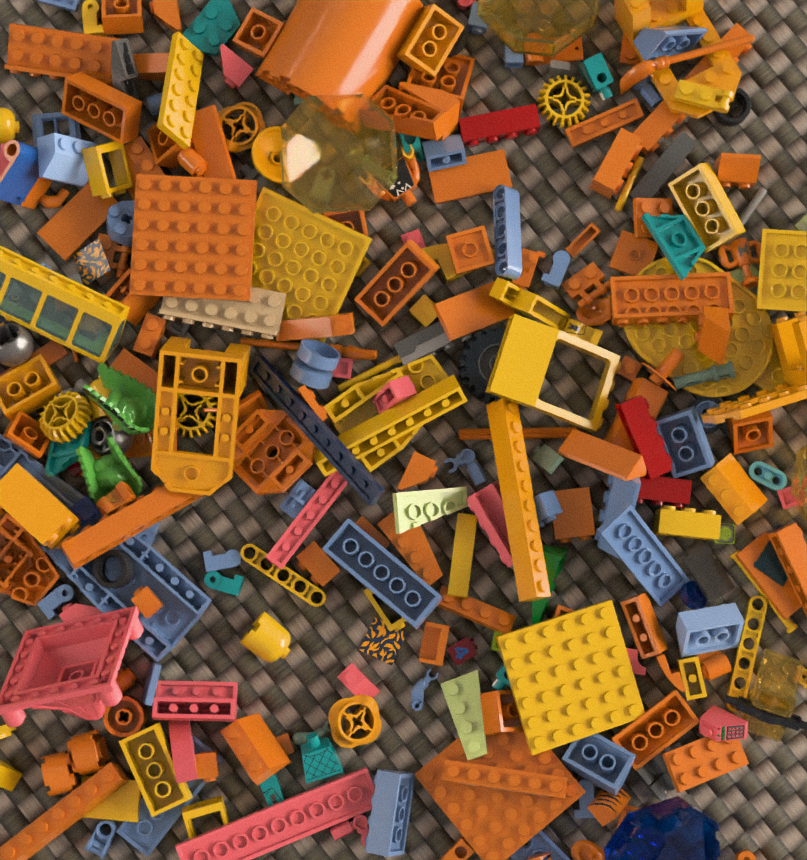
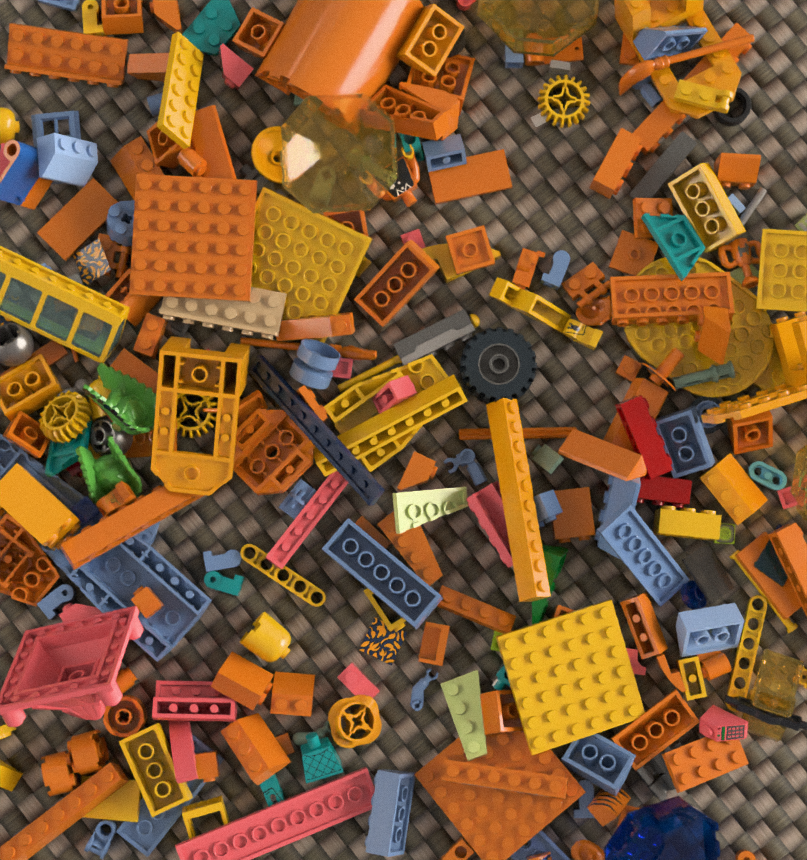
orange arm [40,188,70,209] -> none
orange brick [61,72,142,145] -> none
yellow window [81,141,134,199] -> none
black tyre [93,550,134,588] -> none
dark grey slope [111,38,139,99] -> none
medium blue tile [141,661,162,706] -> none
light orange piece [218,102,266,153] -> none
orange brick [296,541,341,587] -> none
coral bar [330,813,369,847] -> none
yellow piece [409,294,438,328] -> none
orange tile [433,281,516,342] -> none
dark red brick [446,636,479,666] -> none
yellow slope [447,513,477,598] -> none
red brick [458,104,541,148] -> none
medium blue brick [467,1,492,35] -> none
yellow window [485,314,621,432] -> none
medium blue beam [493,184,522,280] -> none
orange plate [564,98,645,149] -> none
orange piece [565,222,601,258] -> none
teal torso [577,52,614,101] -> none
yellow bar [614,156,645,212] -> none
none -> orange brick [210,651,274,710]
none -> orange slope [270,671,315,717]
none -> light blue tile [728,194,746,215]

